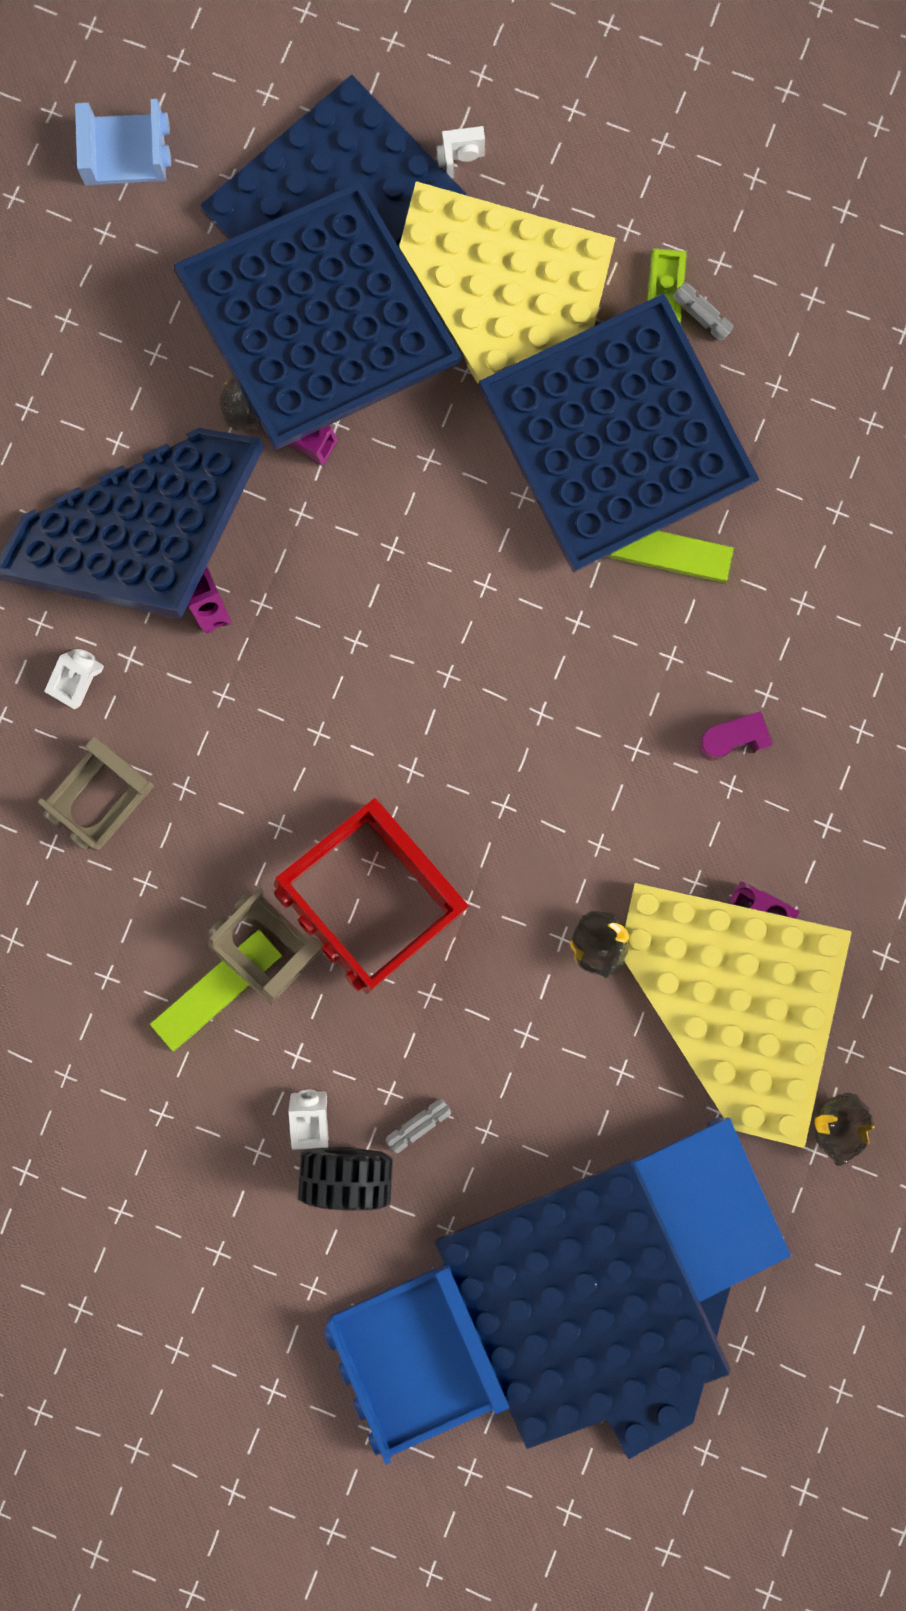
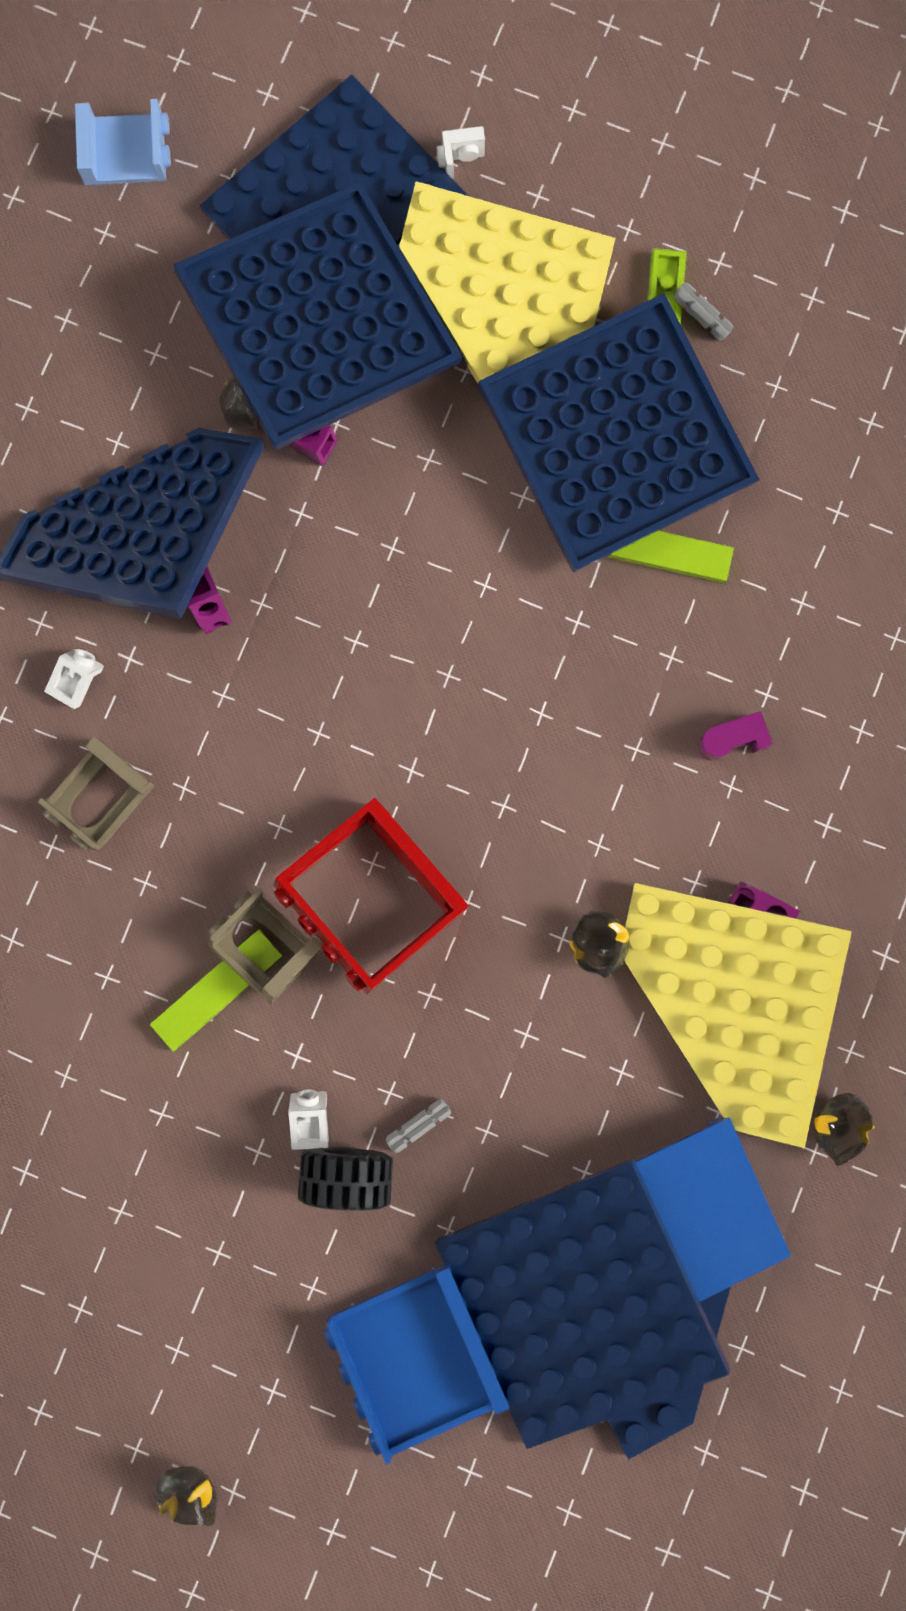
none -> clear smoke hair [155,1466,218,1526]

